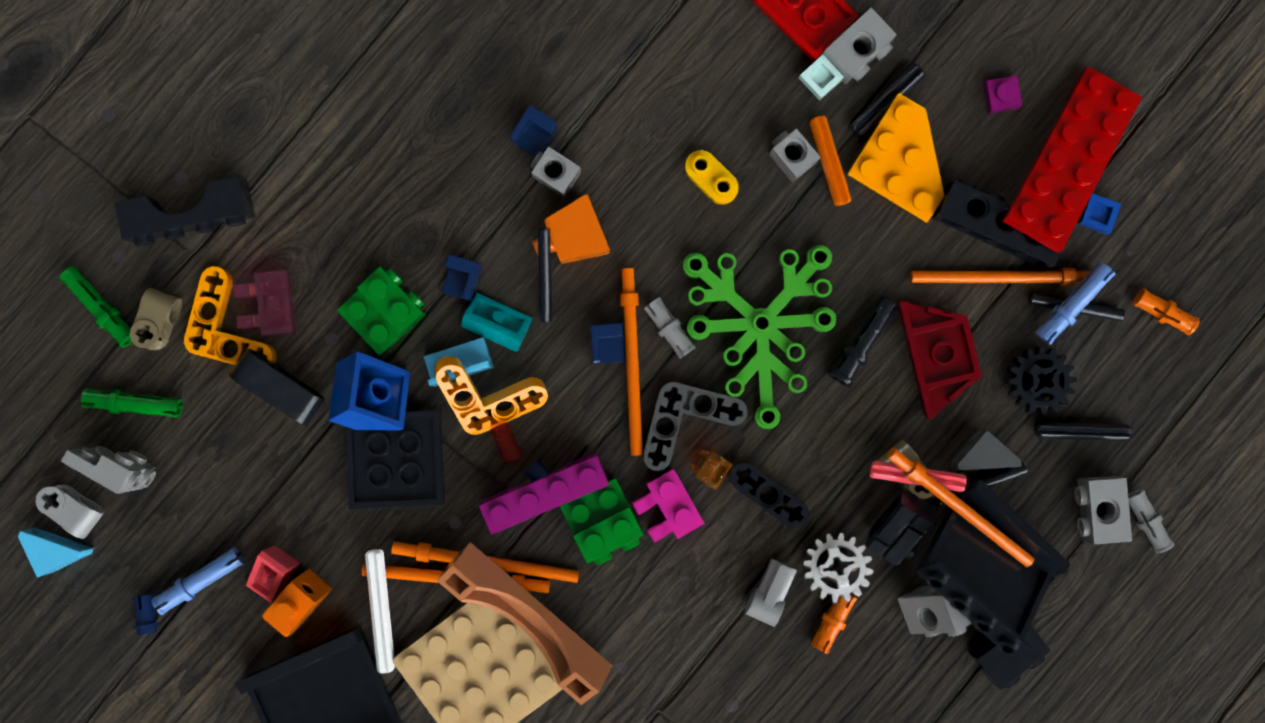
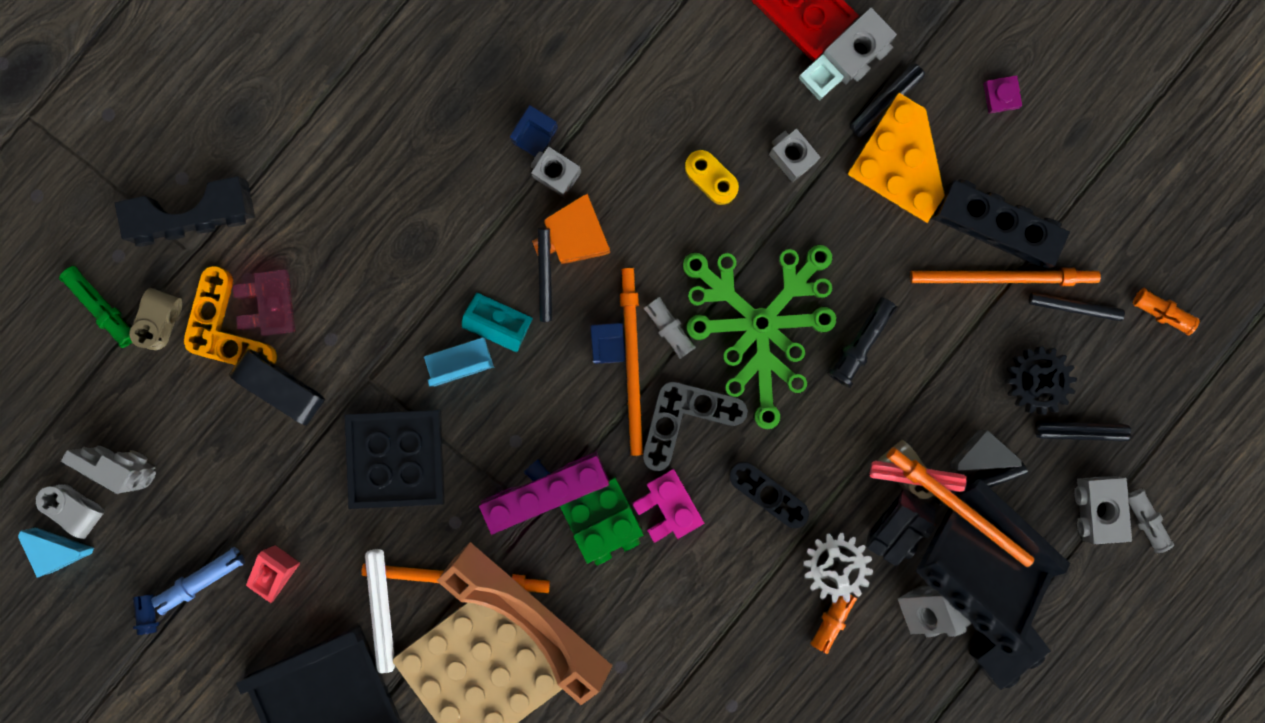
green pin [81,388,183,418] -> none
orange torso [262,568,333,637] -> none
blue slope [328,351,410,430] -> none
green plate [337,267,426,356] -> none
orange bar [392,541,579,583] -> none
light orange beam [434,356,548,435] -> none
dark blue panel [442,254,483,301] -> none
clear red pin [490,422,523,464] -> none
clear orange tile [690,450,733,490] -> none
light grey piece [745,558,797,627] -> none
orange axle [809,115,851,206] -> none
dark red wing [897,301,982,419] -> none
red plate [1003,66,1142,253] -> none
medium blue pin [1034,262,1116,345] -> none
blue plate [1077,193,1121,235] -> none

